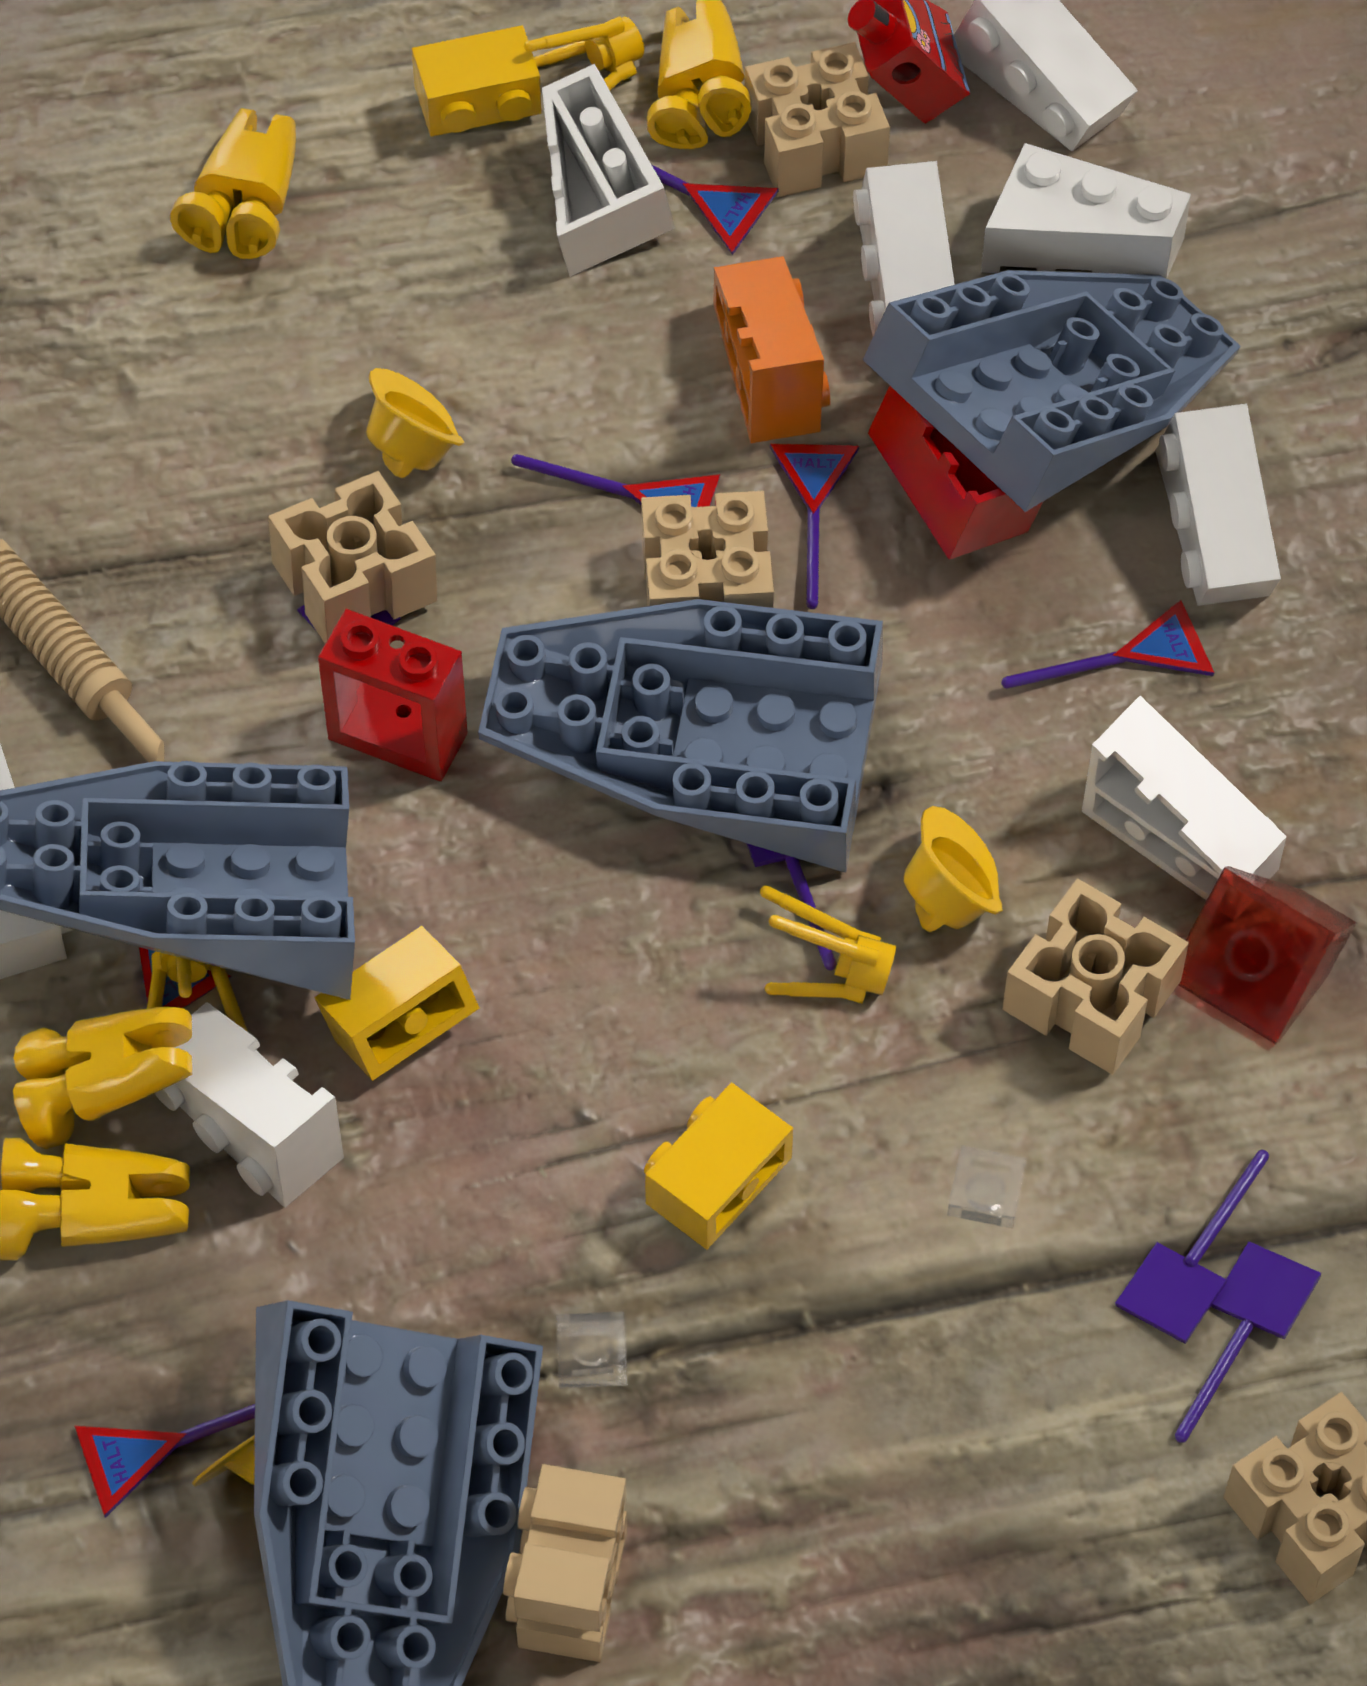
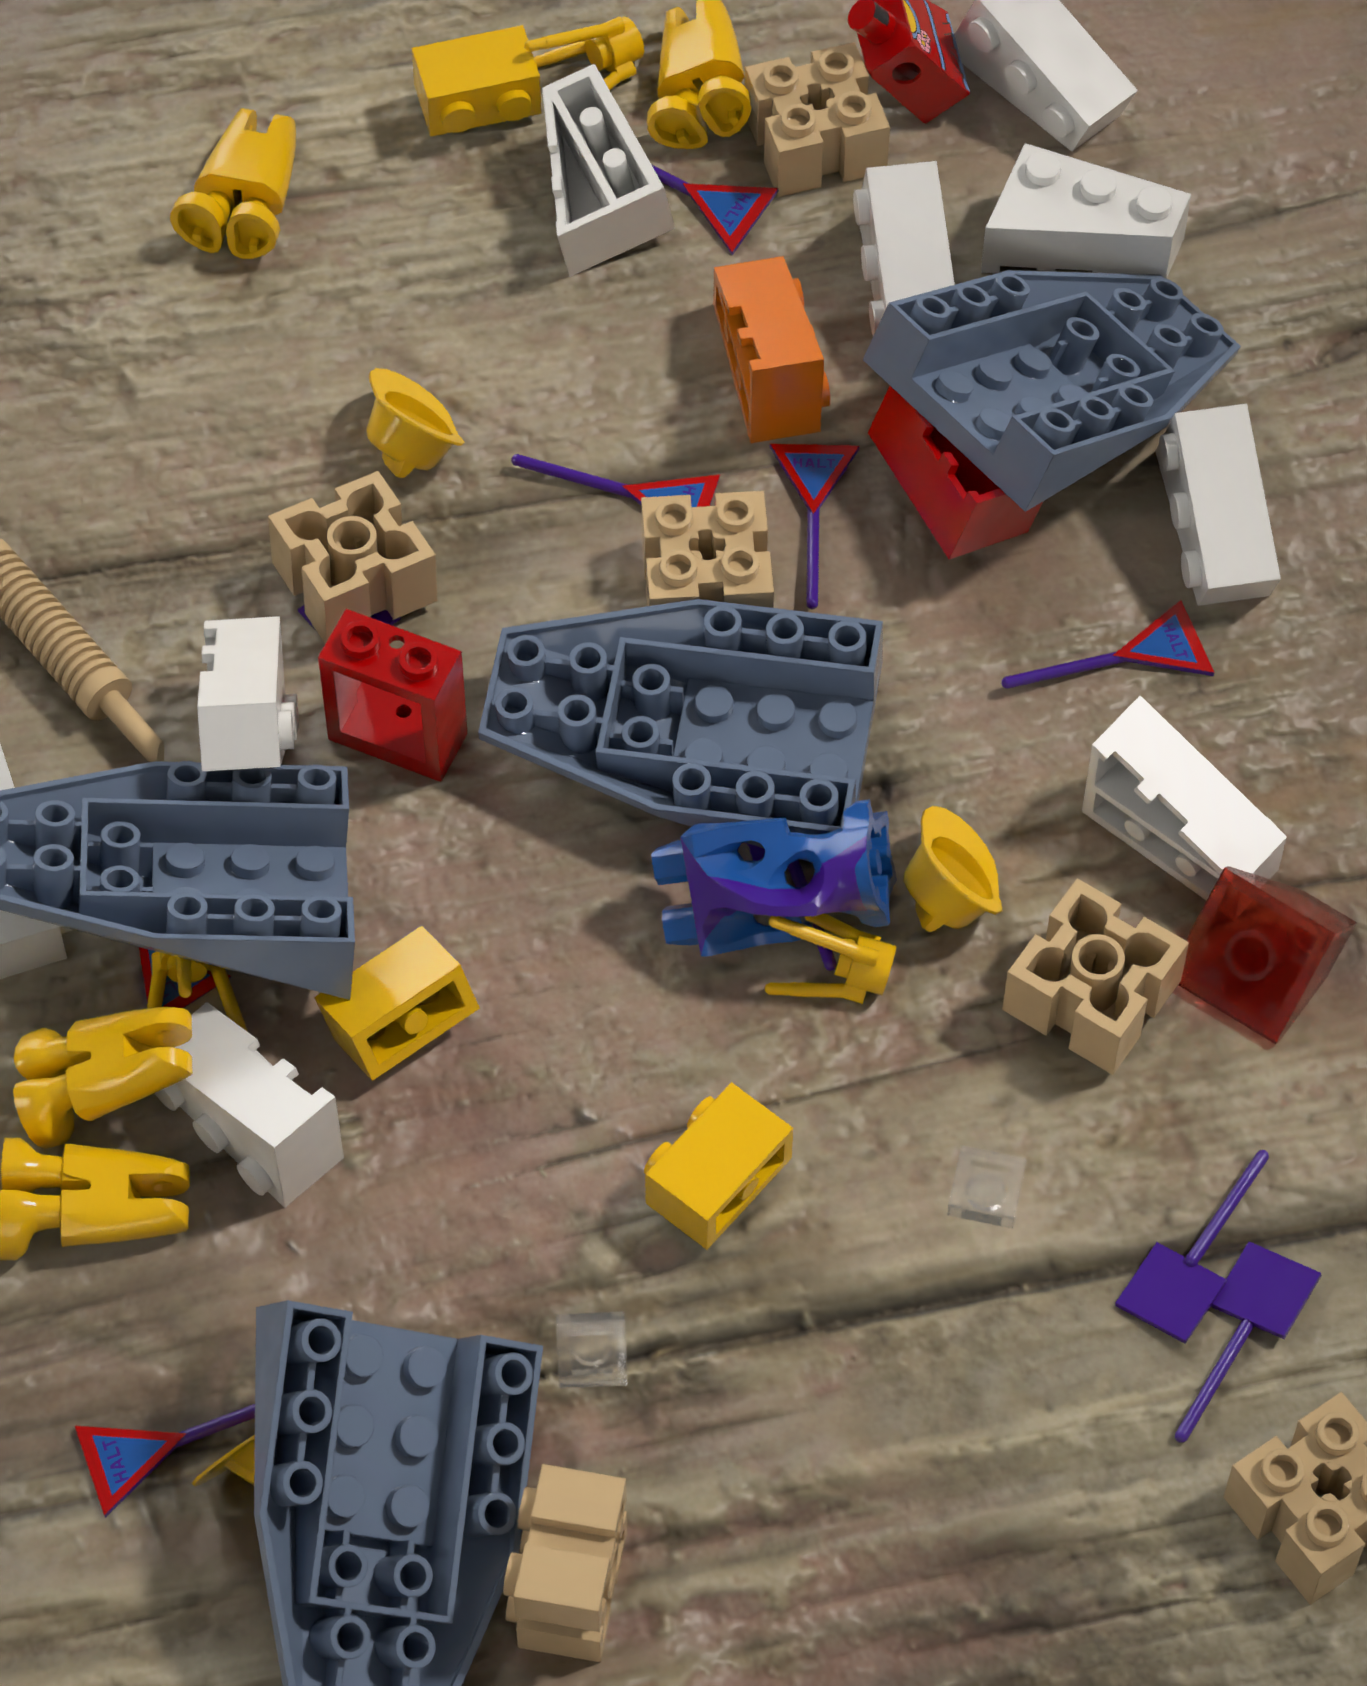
none -> white wedge [197,616,299,771]
none -> blue hips [651,799,897,957]

